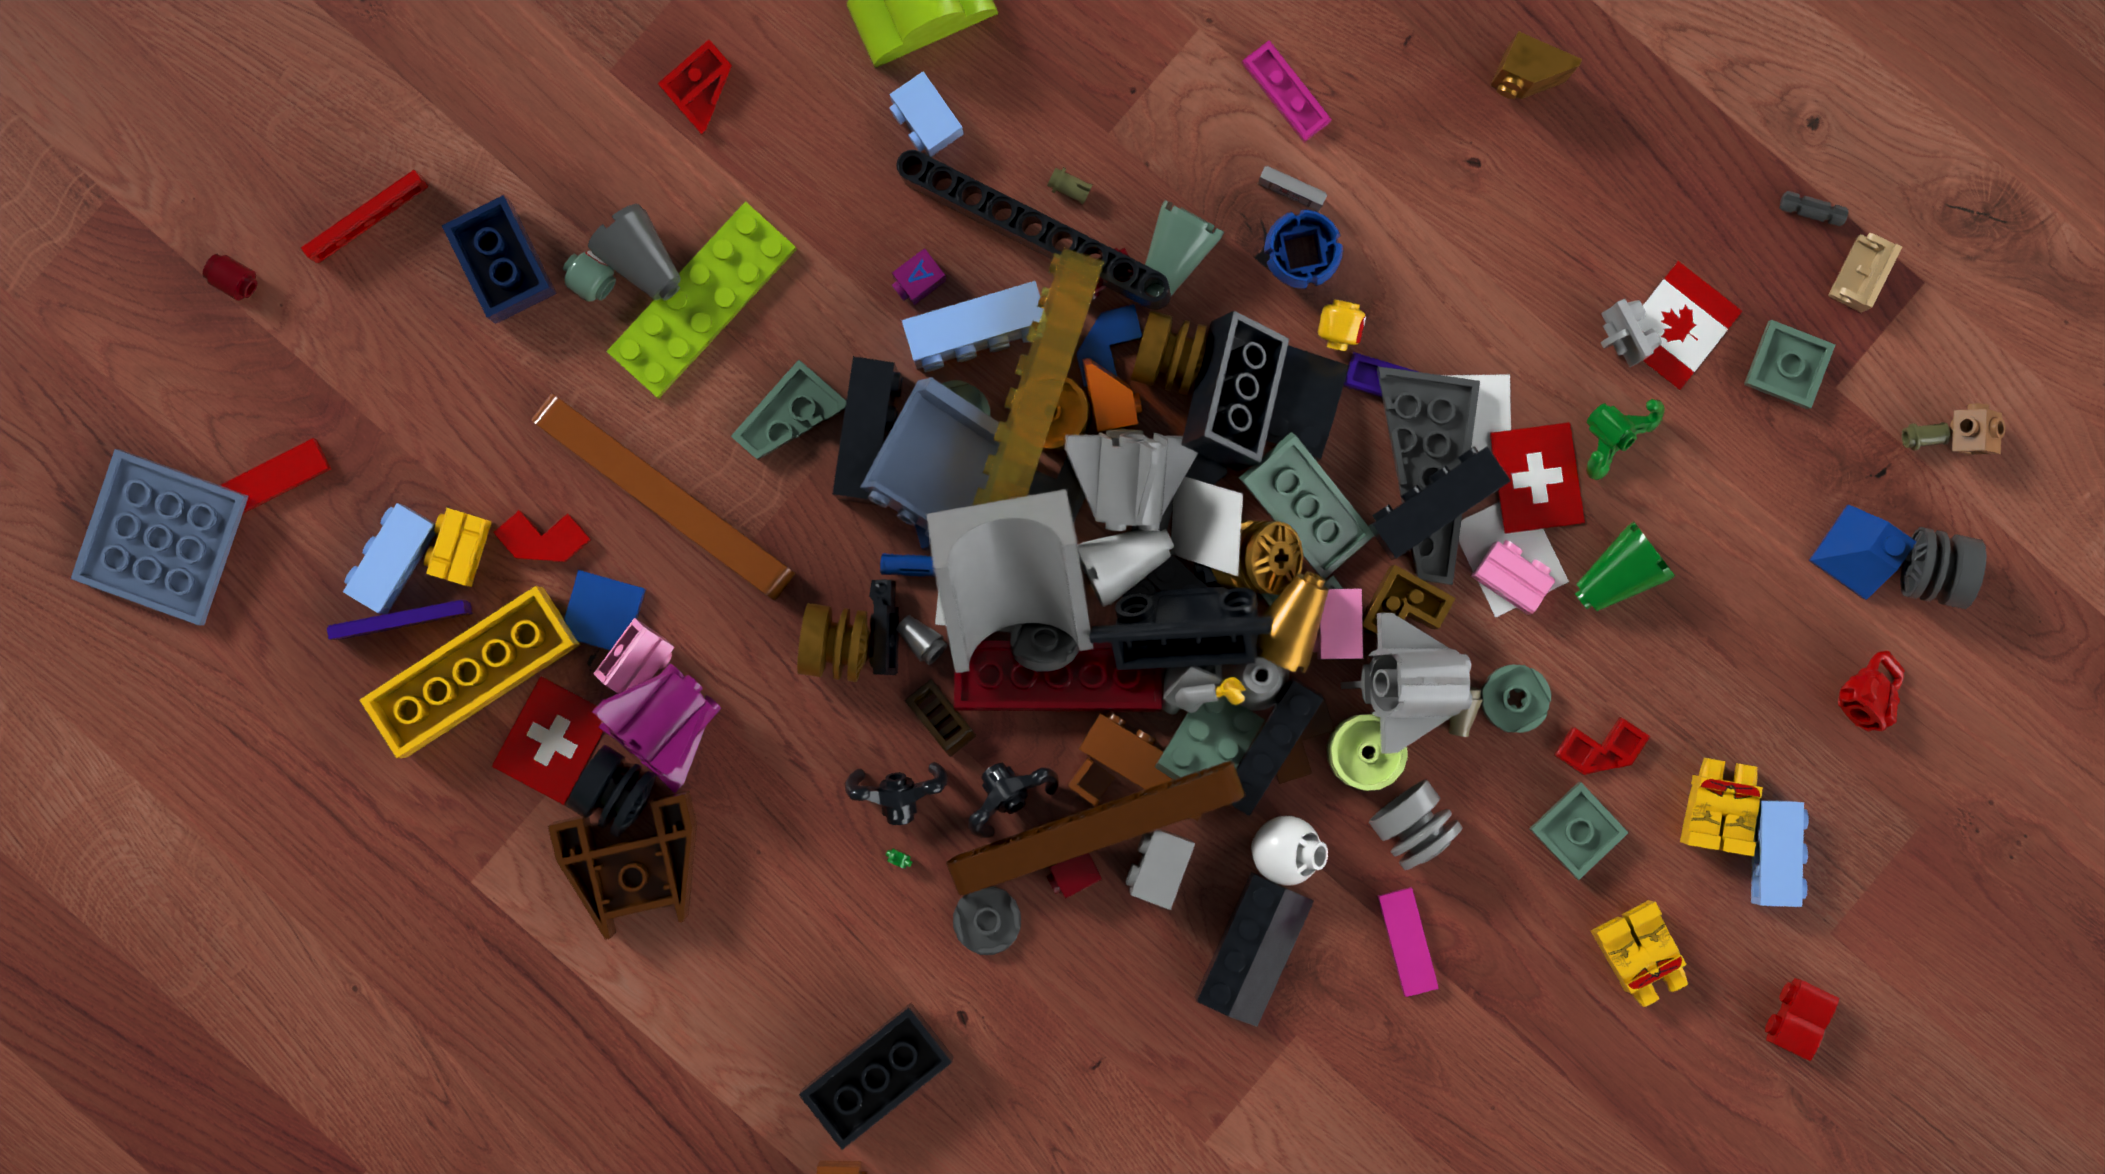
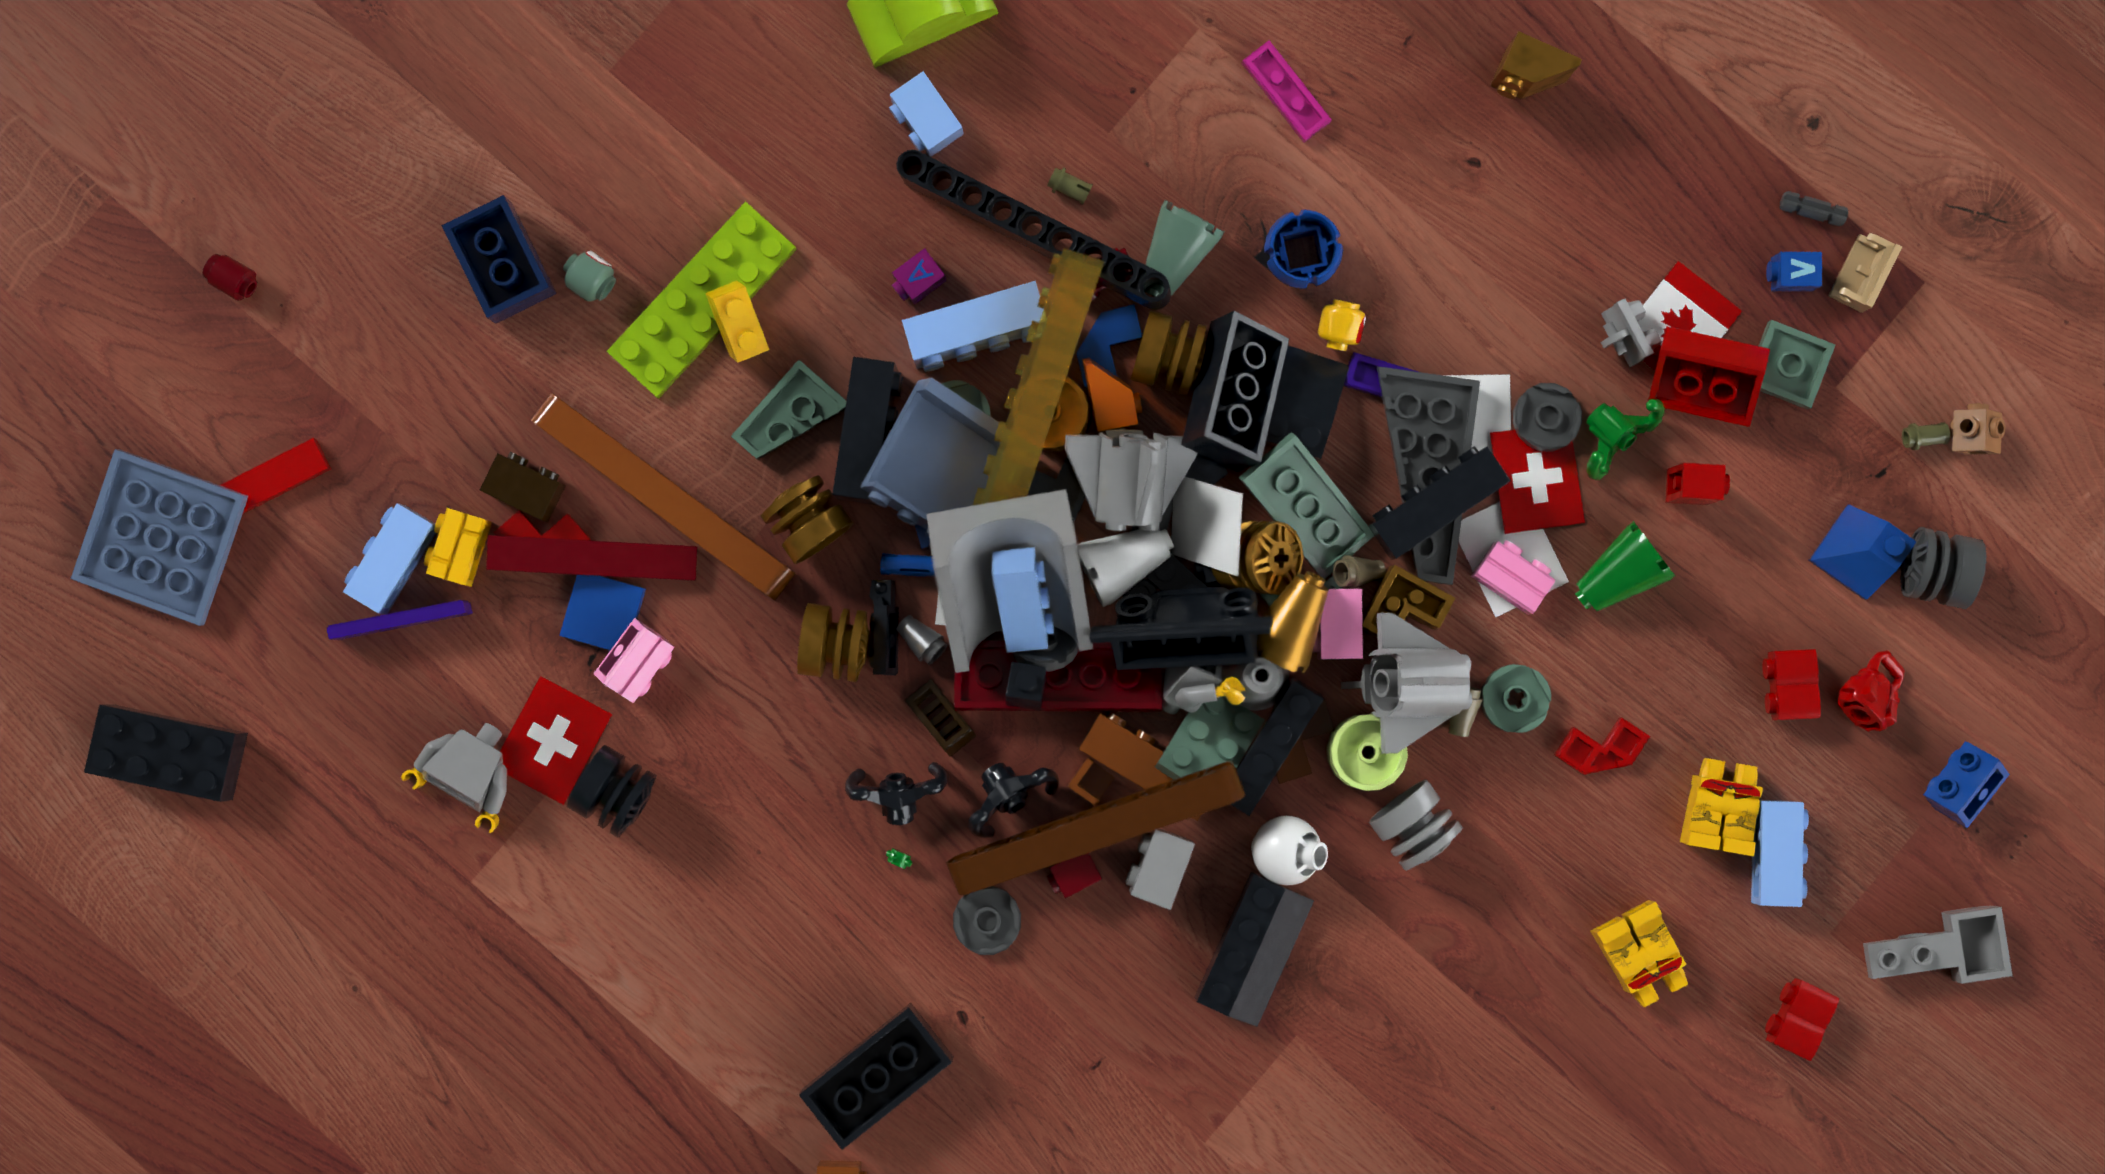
red tile [301,170,429,263] -> none
yellow brick [360,586,580,758] -> none
reddish brown wedge [548,790,697,940] -> none
dark grey cone [588,204,681,301] -> none
magenta brick [593,663,722,793] -> none
red wing [657,39,732,135] -> none
light grey tile [1257,166,1327,212] -> none
dark pink tile [1378,887,1439,997] -> none
sand green plate [1529,782,1629,880] -> none
none -> black brick [84,704,248,802]
none -> light grey torso [401,723,507,833]
none -> dark brown brick [480,452,566,522]
none -> dark red tile [486,535,698,581]
none -> yellow brick [705,281,770,363]
none -> pearl gold wheel [761,475,853,565]
none -> light blue brick [992,547,1054,653]
none -> black brick [1006,662,1046,711]
none -> dark tan cone [1333,555,1386,589]
none -> dark grey tile [1513,383,1582,451]
none -> red slope [1648,326,1770,427]
none -> red brick [1665,462,1730,505]
none -> red brick [1762,649,1821,721]
none -> blue brick [1766,252,1822,291]
none -> light grey plate [1863,906,2013,984]
none -> blue brick [1923,741,2010,828]

